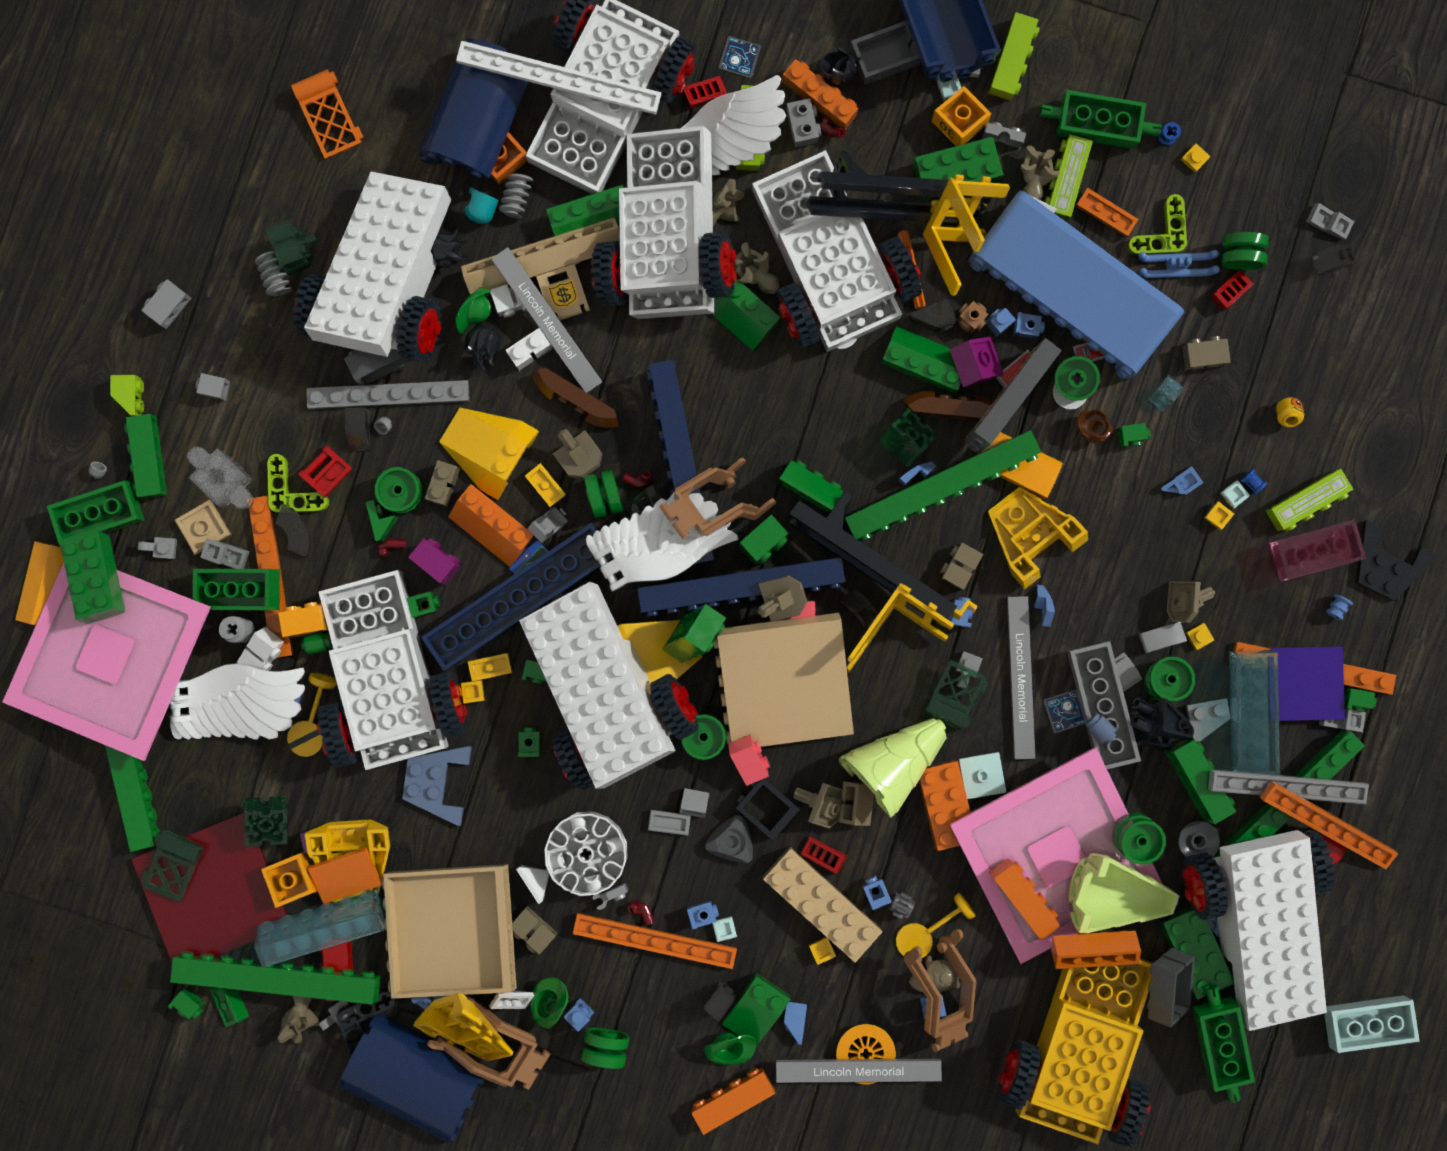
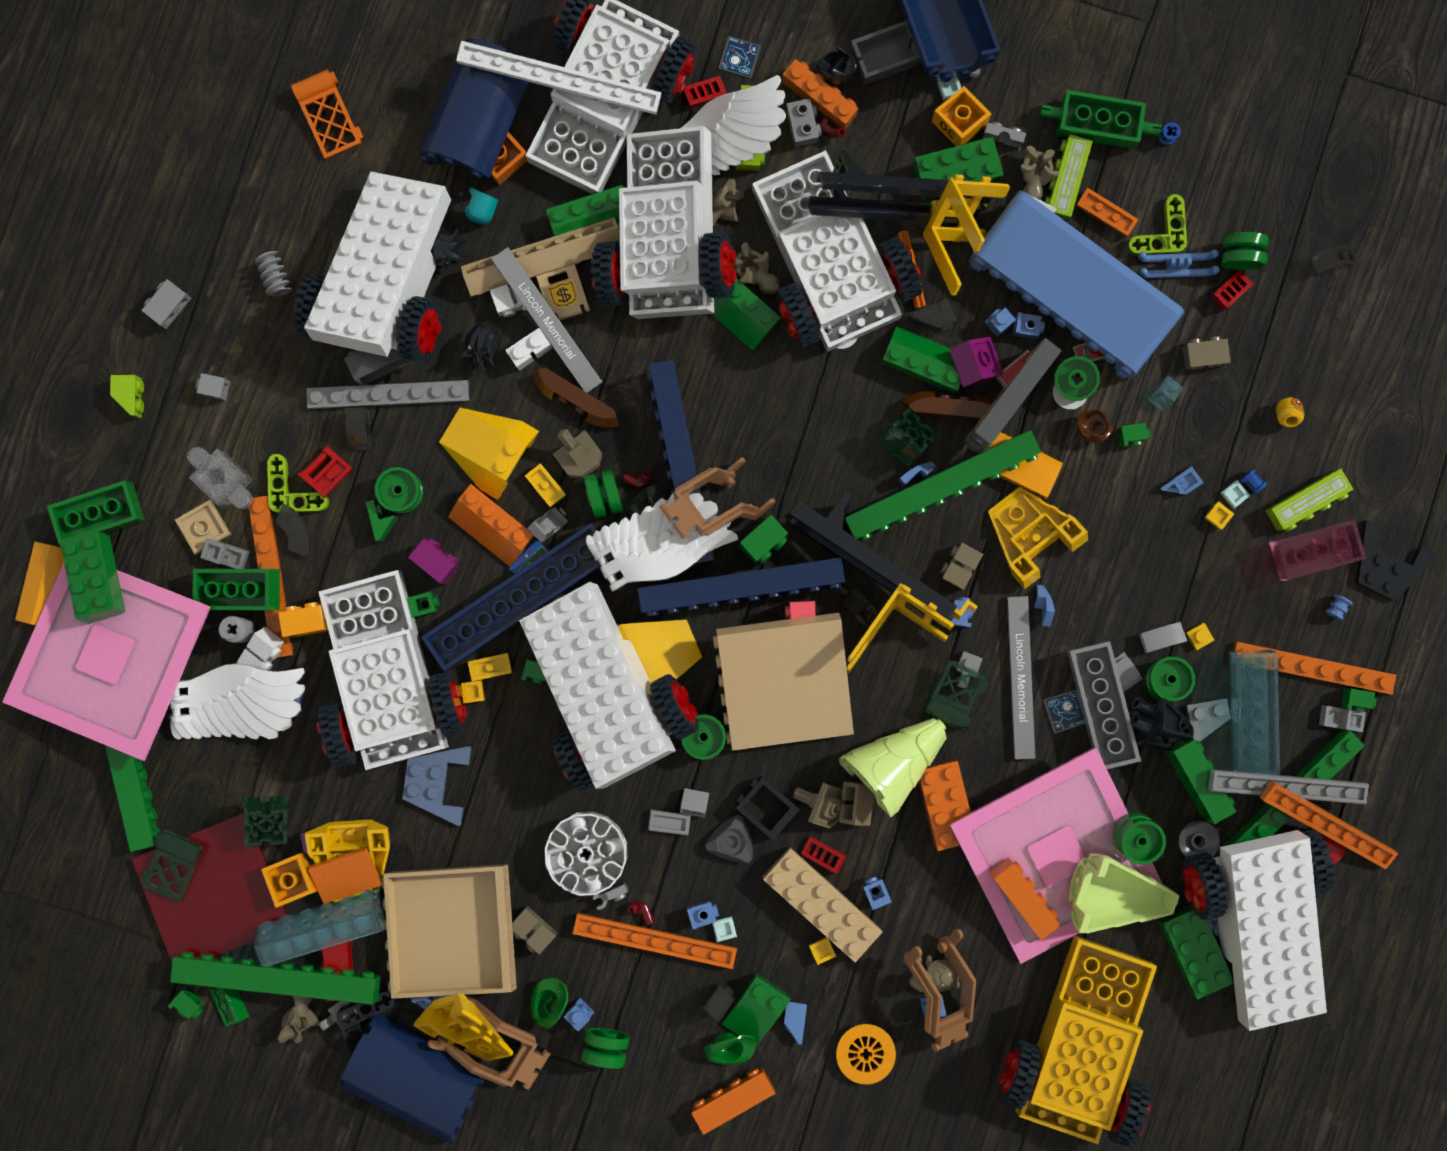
light grey hinge [88,462,107,479] -> none
green brick [124,414,167,499] -> none
light grey plate [138,537,177,559] -> none
clear green brick [265,220,317,276] -> none
yellow piece [287,673,337,757] -> none
green brick [301,631,333,655] -> none
light grey hinge [374,417,392,435] -> none
dark red arm [377,538,406,556] -> none
dark tan piece [425,460,460,507] -> none
green hat [455,287,491,334] -> none
white slope [489,991,534,1009] -> none
light grey piece [499,174,533,219] -> none
white slope [516,865,549,904] -> none
green brick [518,727,541,757] -> none
green brick [662,604,726,663] -> none
coral brick [728,735,770,786] -> none
dark tan piece [758,575,807,622] -> none
light grey tile [776,1059,942,1083] -> none
green slope [778,460,843,514] -> none
flat silver gear [889,892,915,919] -> none
yellow piece [896,893,976,958] -> none
medium nougat brick [957,301,988,334] -> none
light aqua plate [958,752,1006,799] -> none
lime brick [988,12,1040,101] -> none
orange brick [1051,931,1141,969] -> none
sand blue brick [1085,713,1117,744] -> none
dark grey piece [1147,948,1195,1028] -> none
dark tan piece [1167,581,1215,623] -> none
yellow plate [1180,144,1210,173] -> none
green brick [1192,984,1255,1103] -> none
dark purple piece [1271,647,1345,721] -> none
light grey slope [1306,203,1354,240] -> none
light aqua brick [1324,995,1420,1053] -> none

